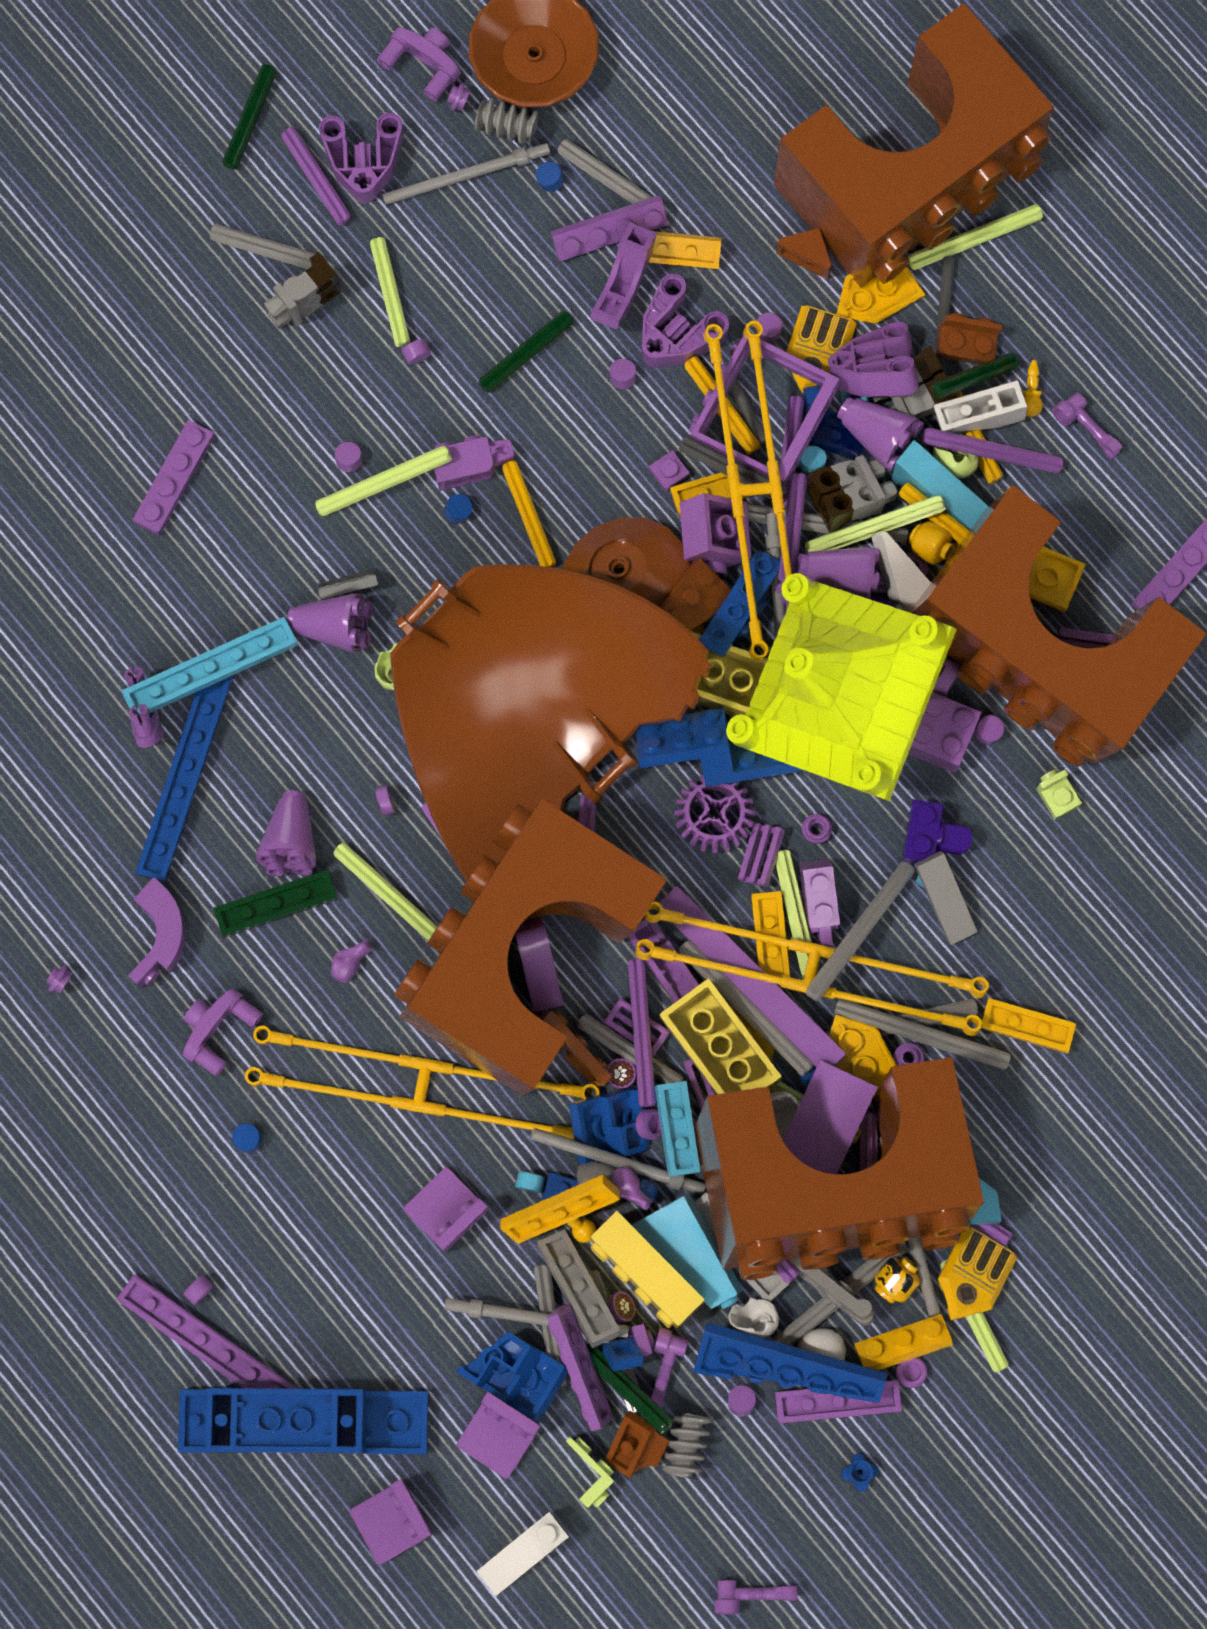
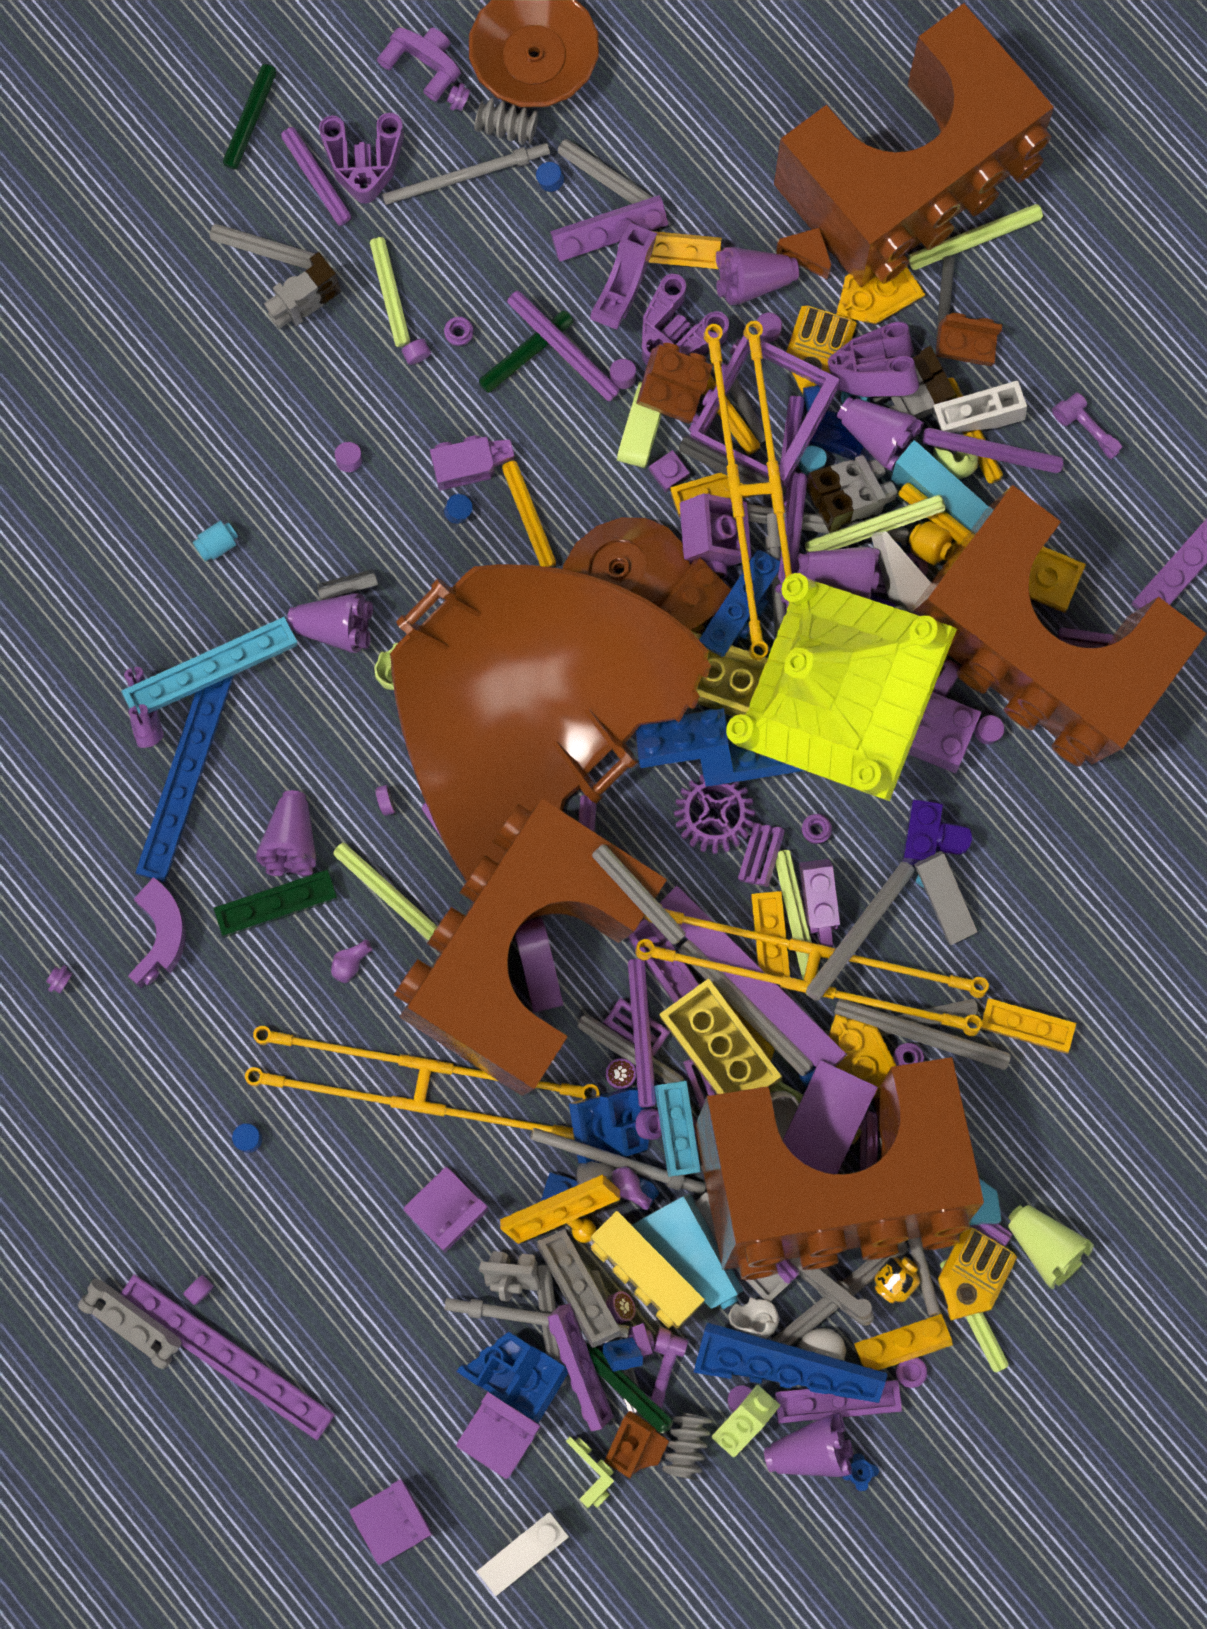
medium lavender plate [132,420,215,536] -> none
blue bracket [178,1388,428,1455] -> none
medium lavender connector [182,988,264,1077] -> none
yellowish green axle [315,446,452,516] -> none
medium azure piece [515,1171,545,1194] -> none
dark orange wing [533,1010,612,1086] -> none
medium lavender brick [715,1580,797,1614] -> none
dark green axle [931,353,1020,398] -> none
yellow bar [1022,360,1043,417] -> none
yellowish green bracket [1036,769,1082,820] -> none
none -> light grey plate [78,1279,182,1369]
none -> medium azure brick [192,521,238,562]
none -> medium lavender plate [444,317,473,346]
none -> light grey hips [479,1251,540,1301]
none -> medium lavender axle [507,290,619,401]
none -> light grey axle [592,844,685,944]
none -> yellowish green beam [617,382,662,468]
none -> dark orange plate [636,342,713,424]
none -> yellowish green bracket [712,1384,780,1457]
none -> medium lavender cone [716,247,799,305]
none -> medium lavender cone [764,1414,853,1477]
none -> yellowish green cone [1008,1205,1094,1289]

